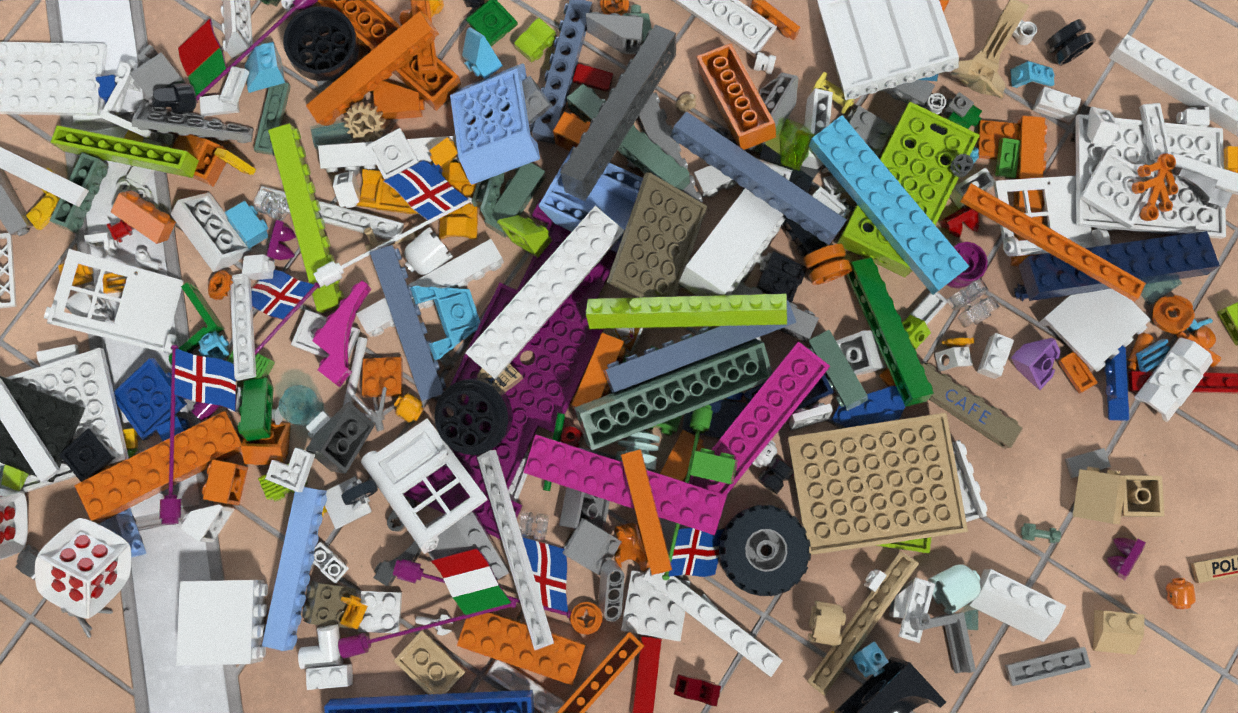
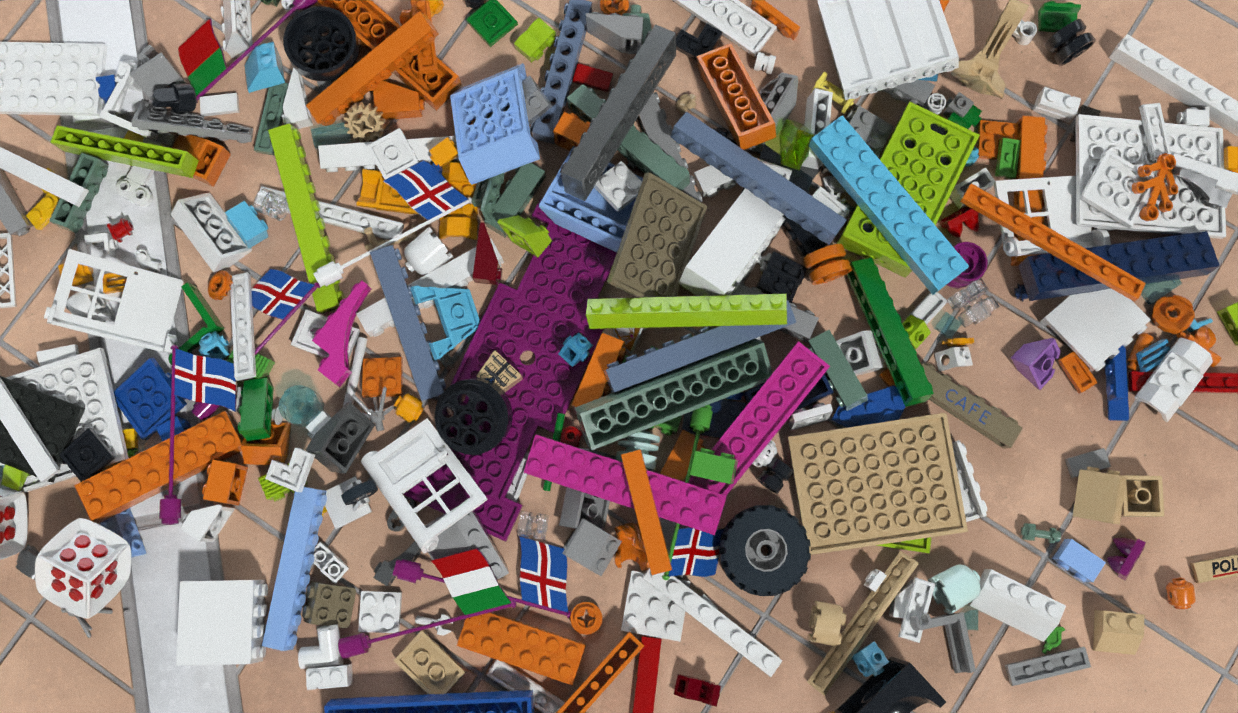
orange brick [111,190,176,244] -> none
yellow tile [214,148,256,175] -> none
white tile [219,66,250,106] -> none
white brick [242,254,275,280] -> none
magenta tile [266,220,296,260] -> none
white brick [333,170,361,208] -> none
light orange bracket [340,595,368,629] -> none
medium azure slope [462,27,503,79] -> none
white plate [466,206,625,379] -> none
white plate [477,450,554,650] -> none
light grey beam [598,560,625,622] -> none
dark grey wheel [950,154,973,177] -> none
white brick [977,333,1014,379] -> none
medium azure bracket [1010,61,1055,88] -> none
white slope [1087,106,1120,147] -> none
none -> white slope [282,68,313,129]
none -> dark red slope [472,222,503,285]
none -> dark azure brick [558,333,593,367]
none -> white plate [594,161,642,212]
none -> black plate [676,24,723,61]
none -> clear light blue tile [934,312,962,339]
none -> green bracket [1038,1,1081,32]
none -> bright green piece [1042,627,1065,654]
none -> light blue brick [1052,539,1106,583]

